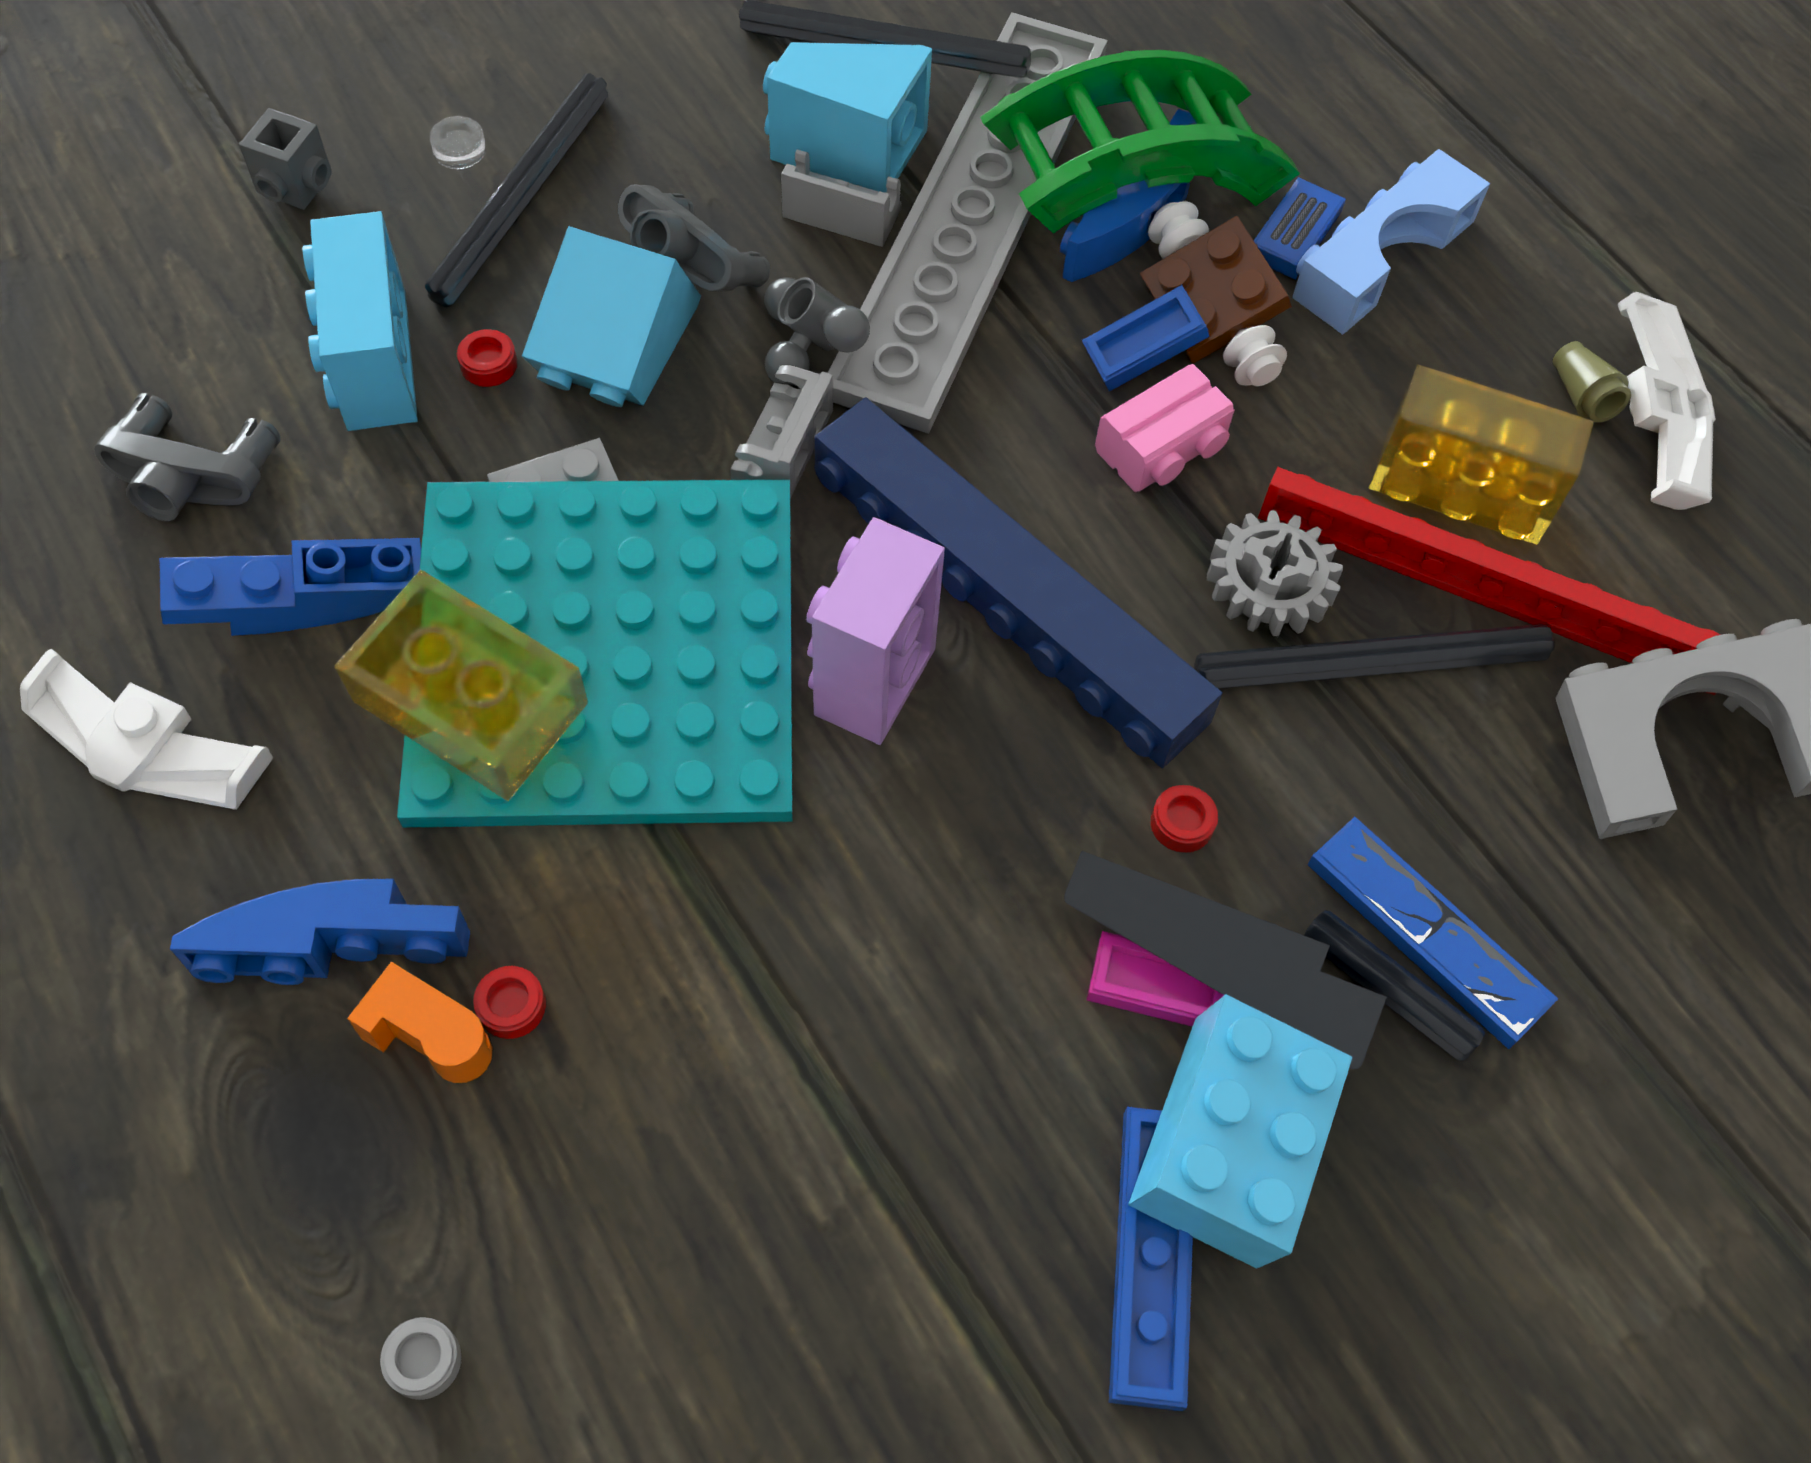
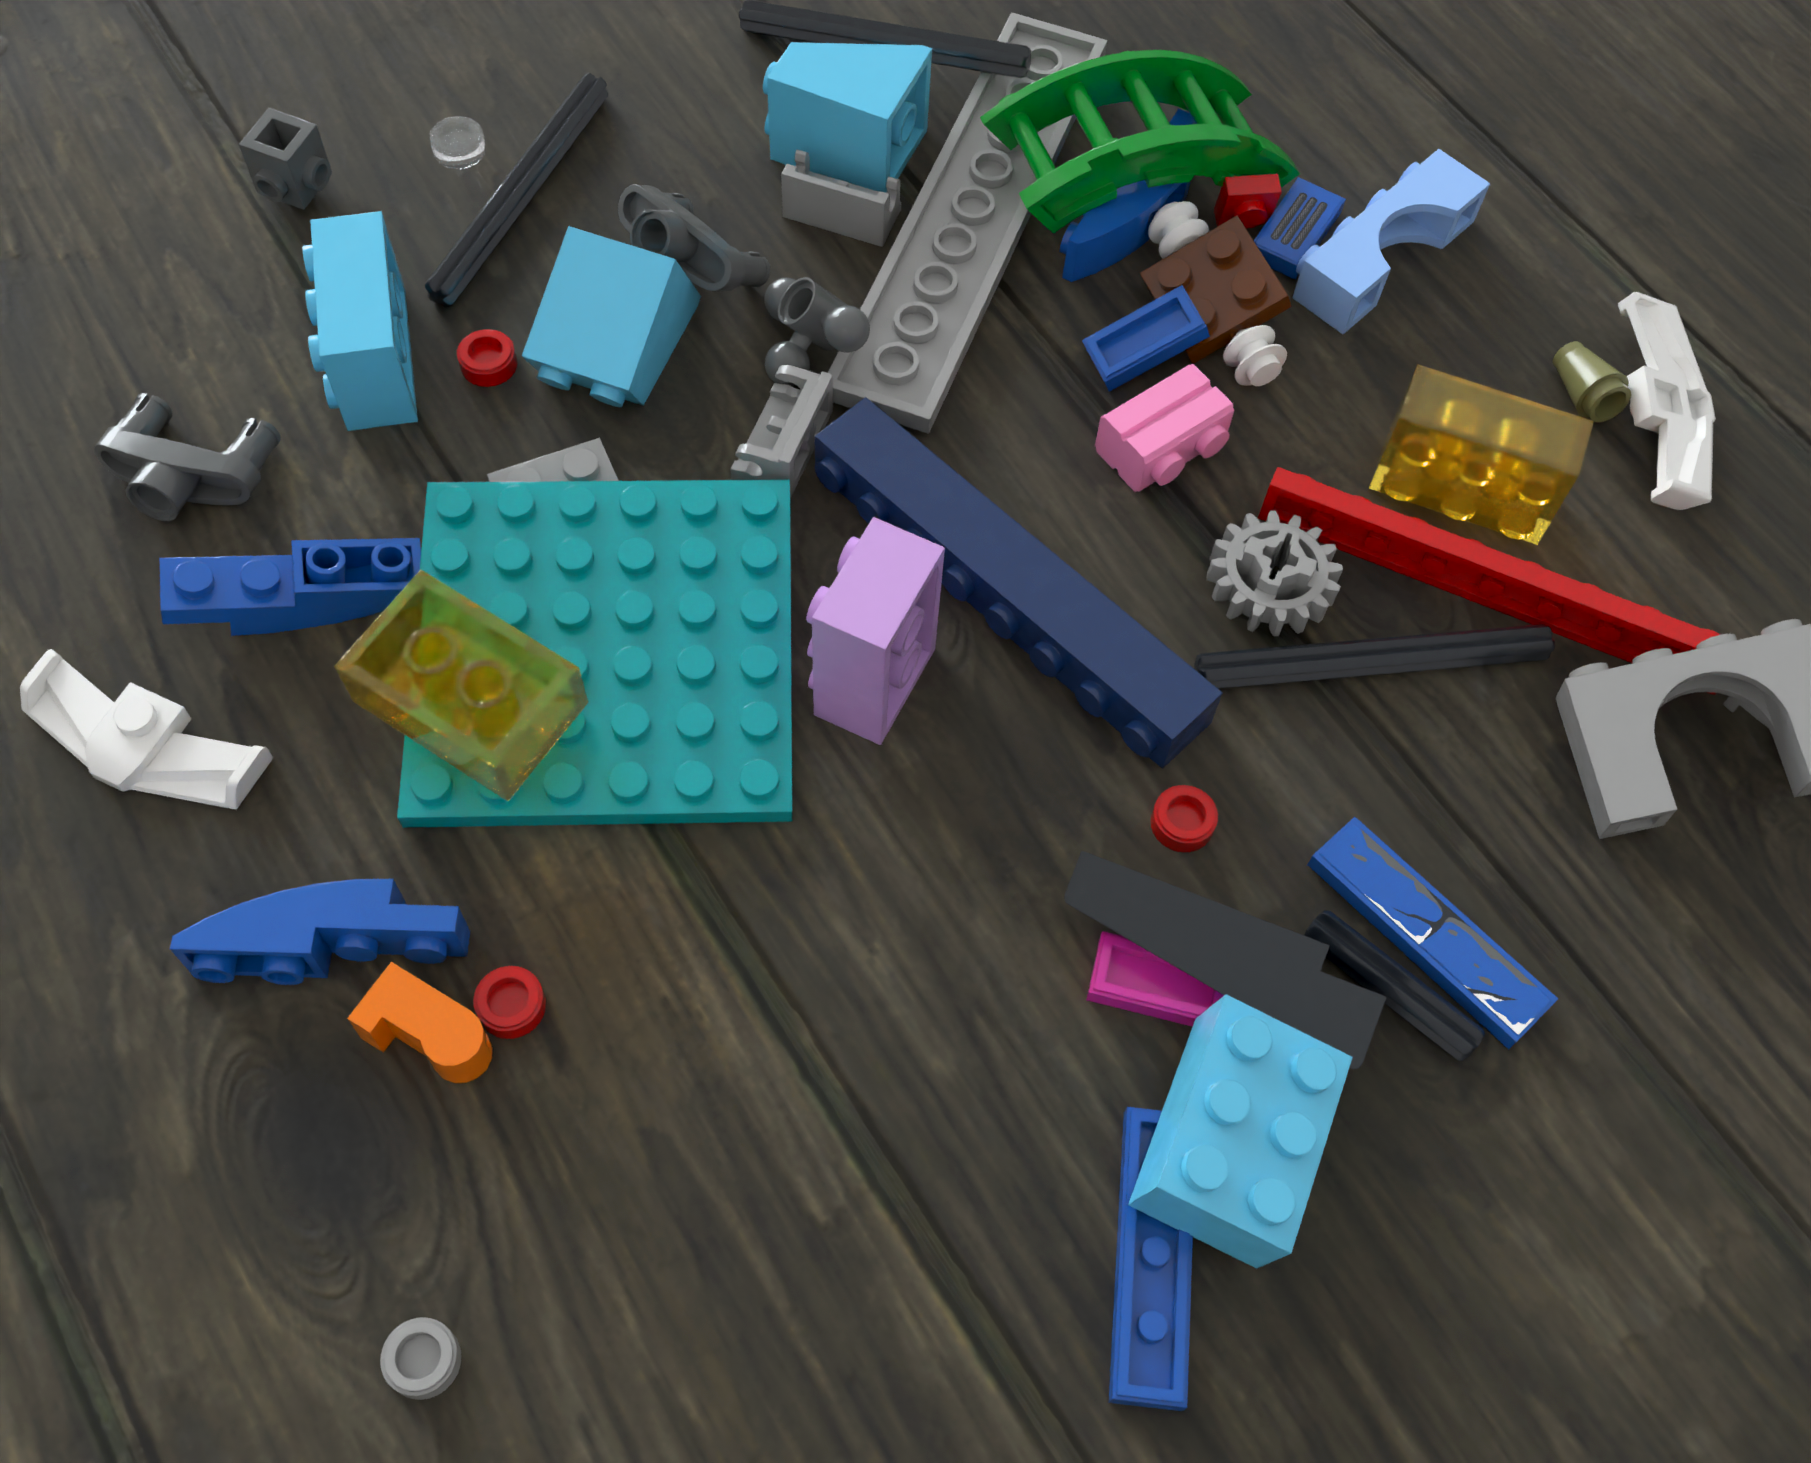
none -> red plate [1214,174,1282,228]

